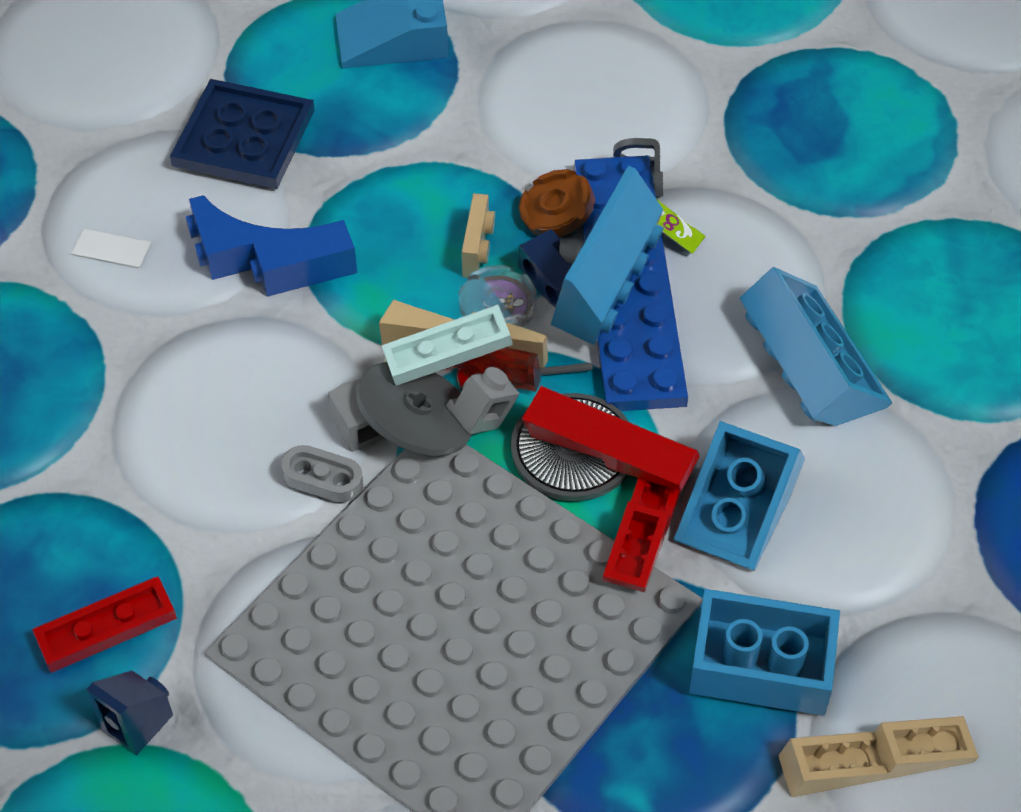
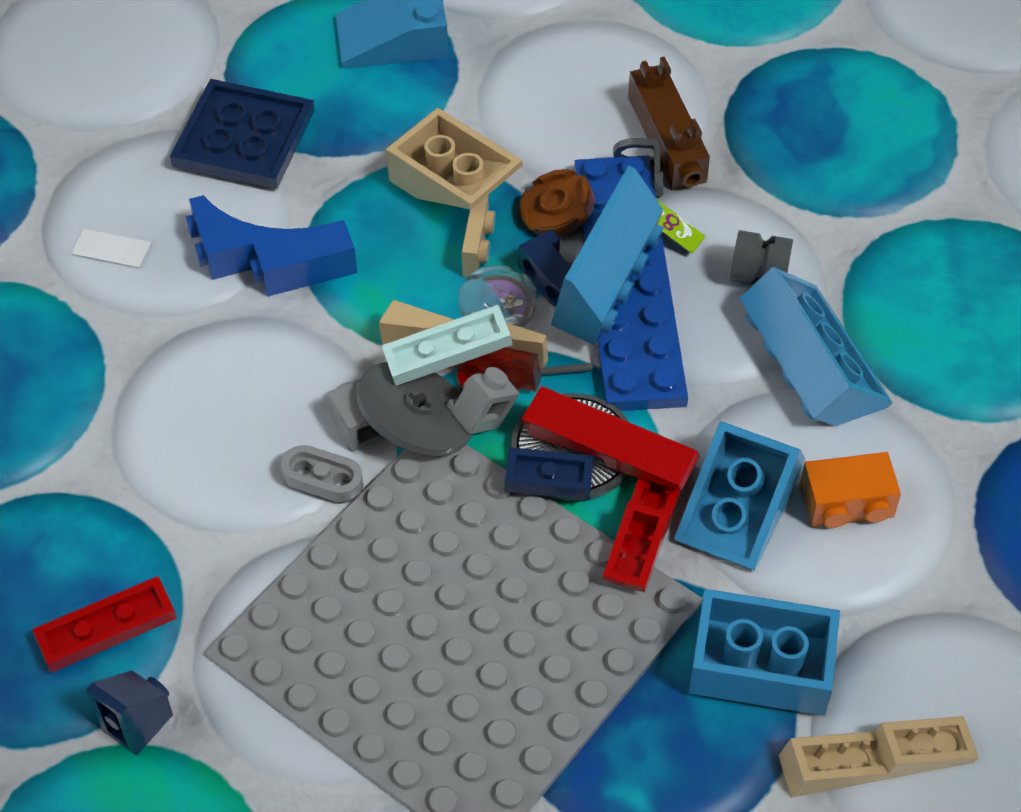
none -> tan slope [386,108,523,209]
none -> dark blue plate [504,447,594,500]
none -> reddish brown brick [628,56,710,190]
none -> dark grey wheel [730,230,793,284]
none -> orange brick [800,452,901,528]

